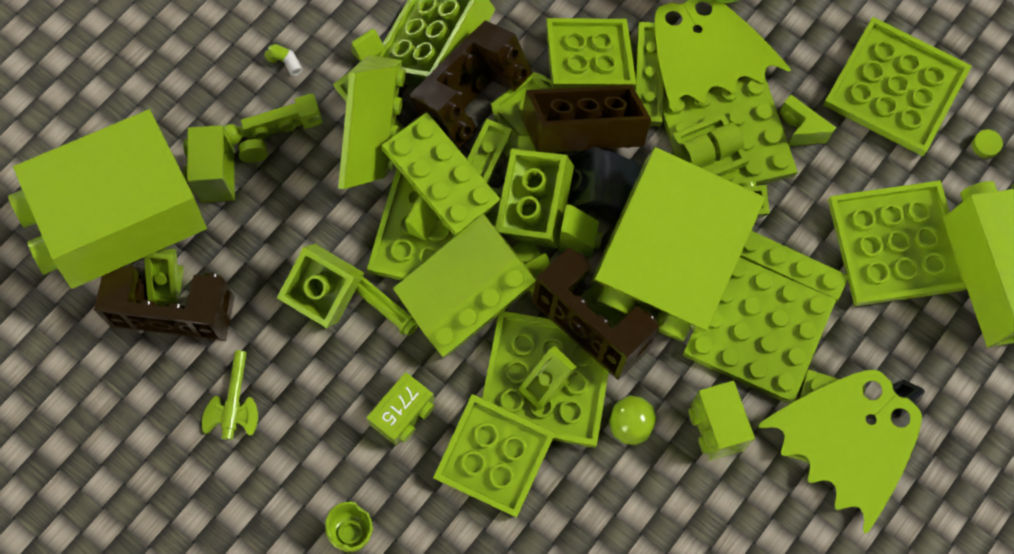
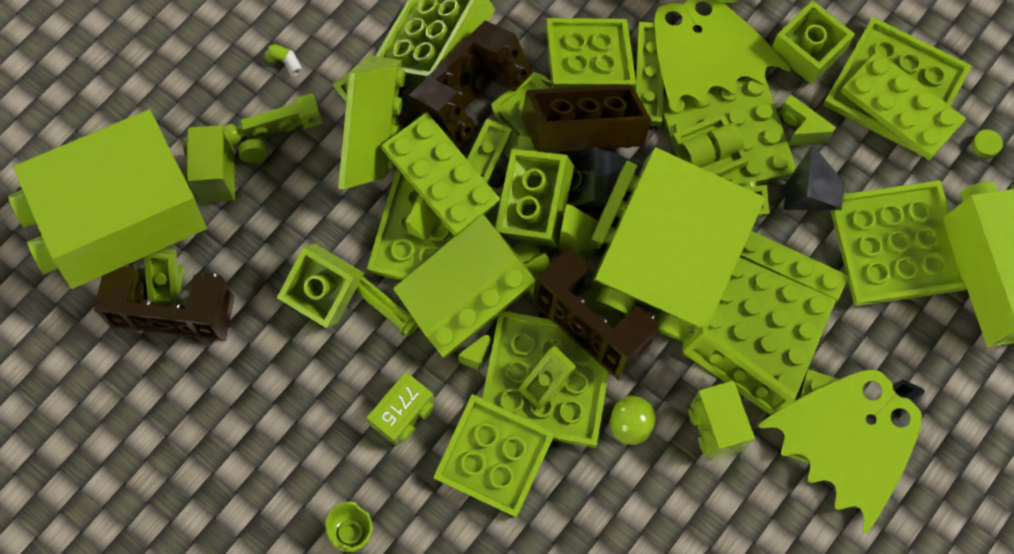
lime piece [202,350,258,440] -> none
lime slope [351,29,385,61] -> none
none -> lime slope [458,334,491,370]
none -> lime plate [588,161,638,250]
none -> lime hinge [683,326,795,415]
none -> lime brick [772,0,855,85]
none -> black slope [784,144,845,210]
none -> lime plate [841,51,966,161]

